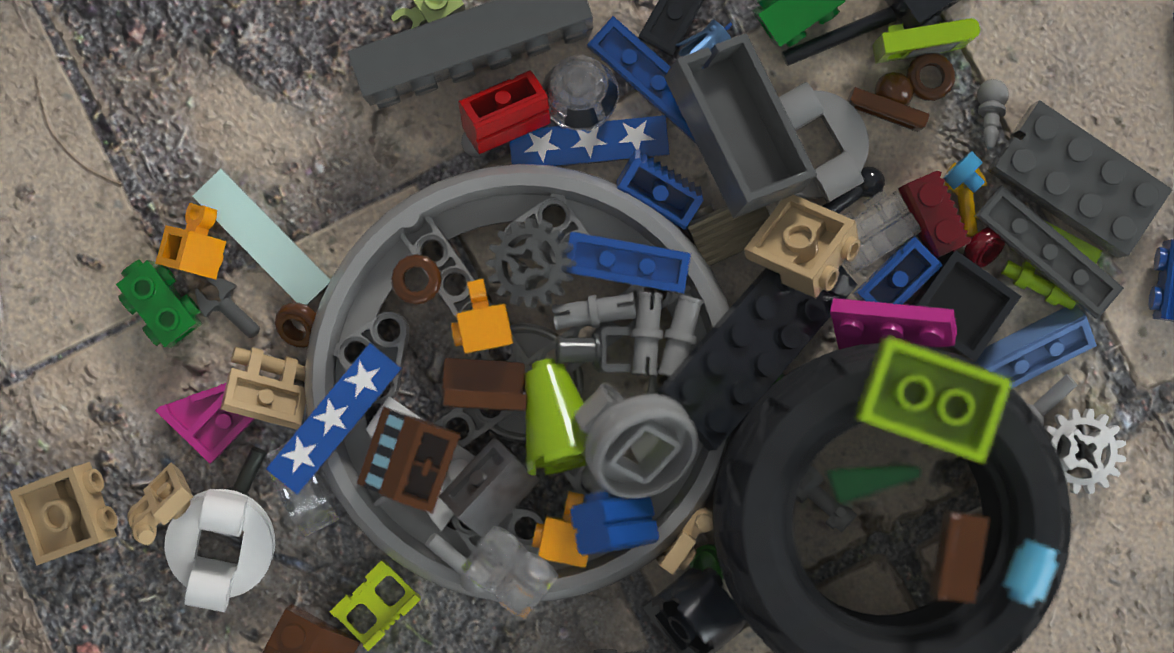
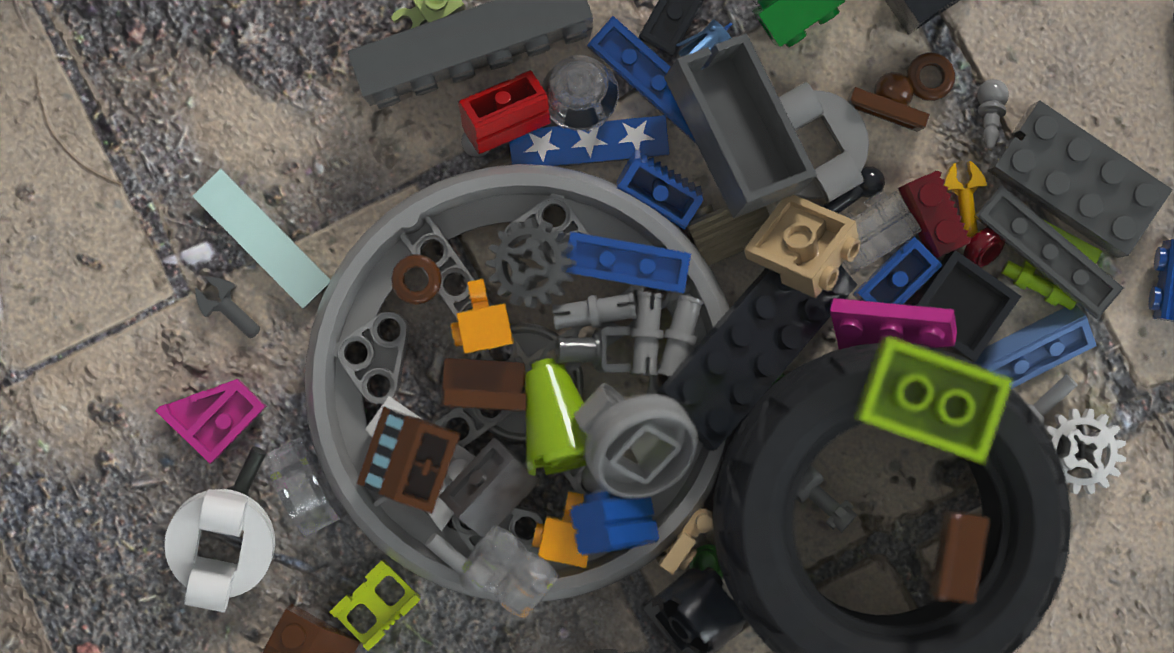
tan plate [10,462,118,566] -> none
green brick [116,259,203,348] -> none
tan plate [127,462,193,545] -> none
light orange brick [155,203,226,280] -> none
tan plate [220,347,306,430] -> none
blue tile [266,343,402,495] -> none
reddish brown piece [275,302,316,348] -> none
black bar [782,6,897,66] -> none
dark green slope [825,464,922,504] -> none
lime container [872,18,980,64] -> none
dark azure tile [943,151,985,193] -> none
medium azure brick [1003,539,1058,606] -> none

